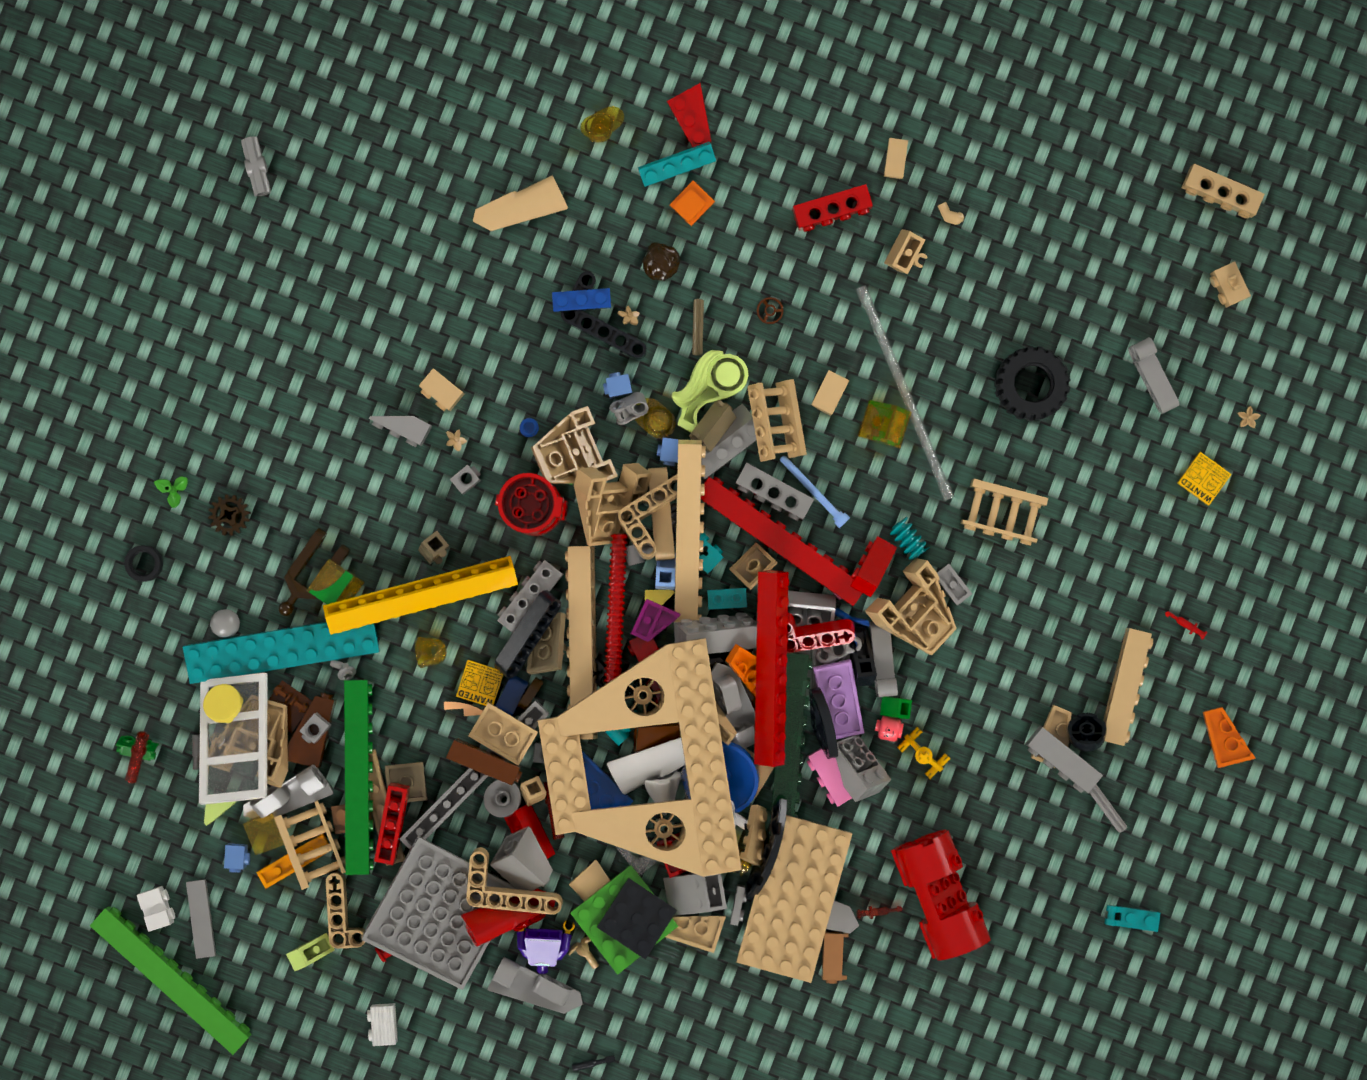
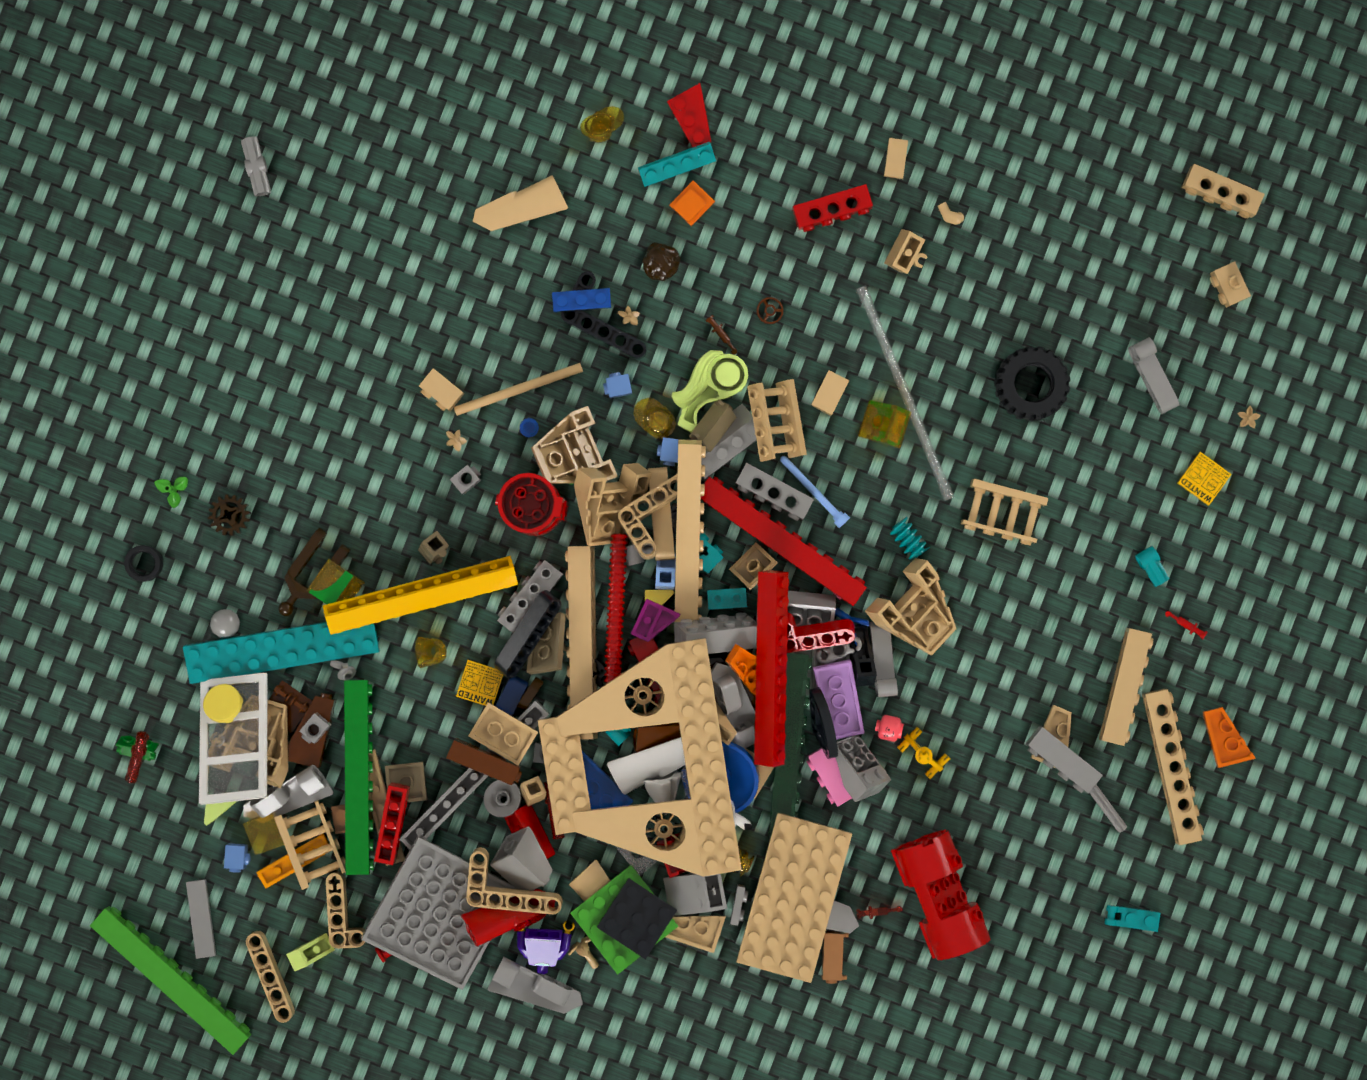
white brick [137,886,175,932] -> none
flat silver pin [192,735,200,770] -> none
white brick [367,1003,398,1046] -> none
light grey slope [369,416,432,447] -> none
light nougat slope [444,701,483,716] -> none
black piece [572,1055,615,1072] -> none
light grey piece [609,392,648,425] -> none
dark tan axle [692,299,704,356] -> none
tan wing [740,805,767,866] -> none
black tile [746,799,787,900] -> none
red brick [851,536,897,597] -> none
green brick [880,697,912,719] -> none
light grey plate [937,564,972,606] -> none
black cylinder [1067,712,1107,752] -> none
none -> tan beam [246,931,295,1023]
none -> tan piece [454,363,583,416]
none -> reddish brown piece [705,314,737,354]
none -> teal piece [1135,546,1170,587]
none -> tan brick [1142,689,1204,845]

